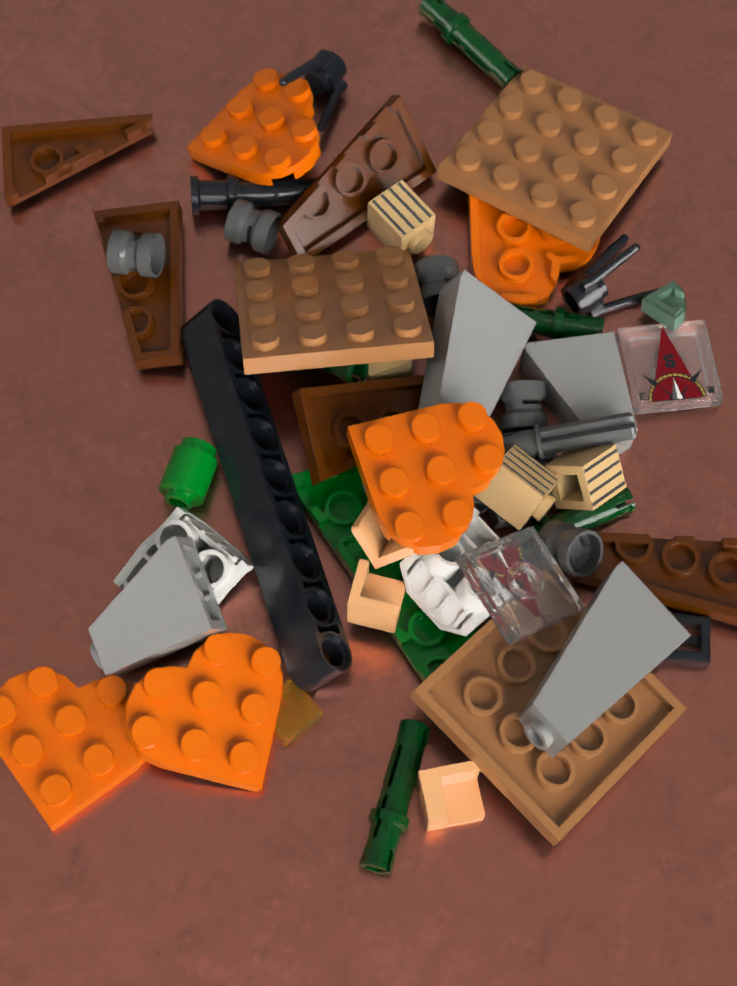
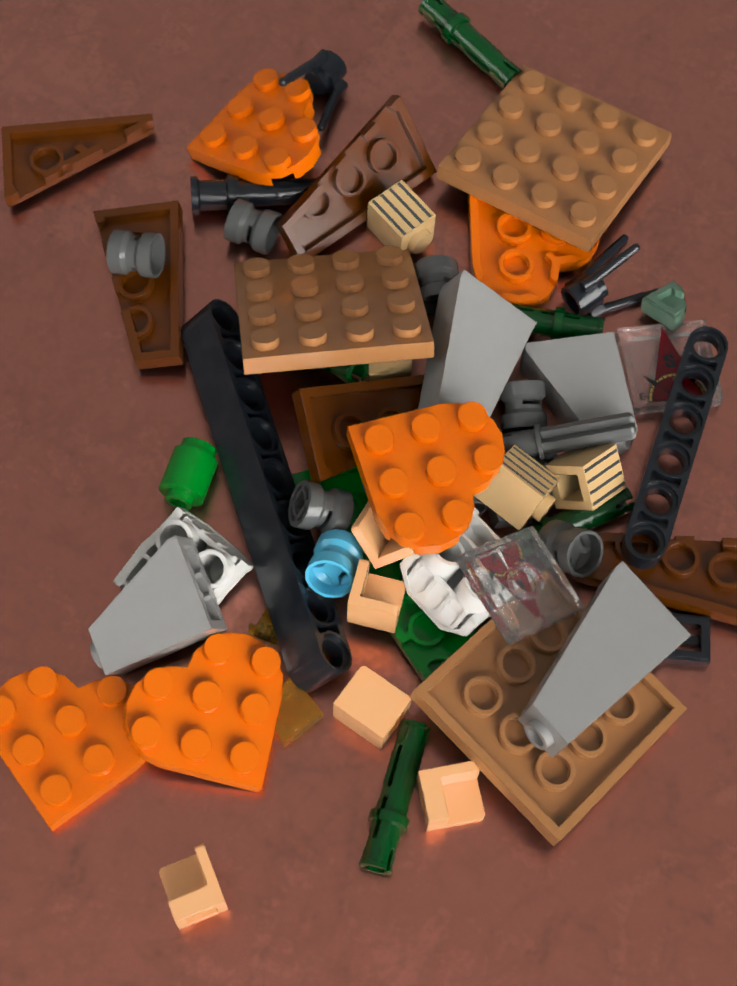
none -> light nougat panel [159,843,228,930]
none -> clear yellow piece [248,609,279,645]
none -> dark grey wheel [288,480,354,533]
none -> medium azure wheel [305,529,364,598]
none -> light nougat panel [333,666,412,750]
none -> black beam [621,326,728,570]

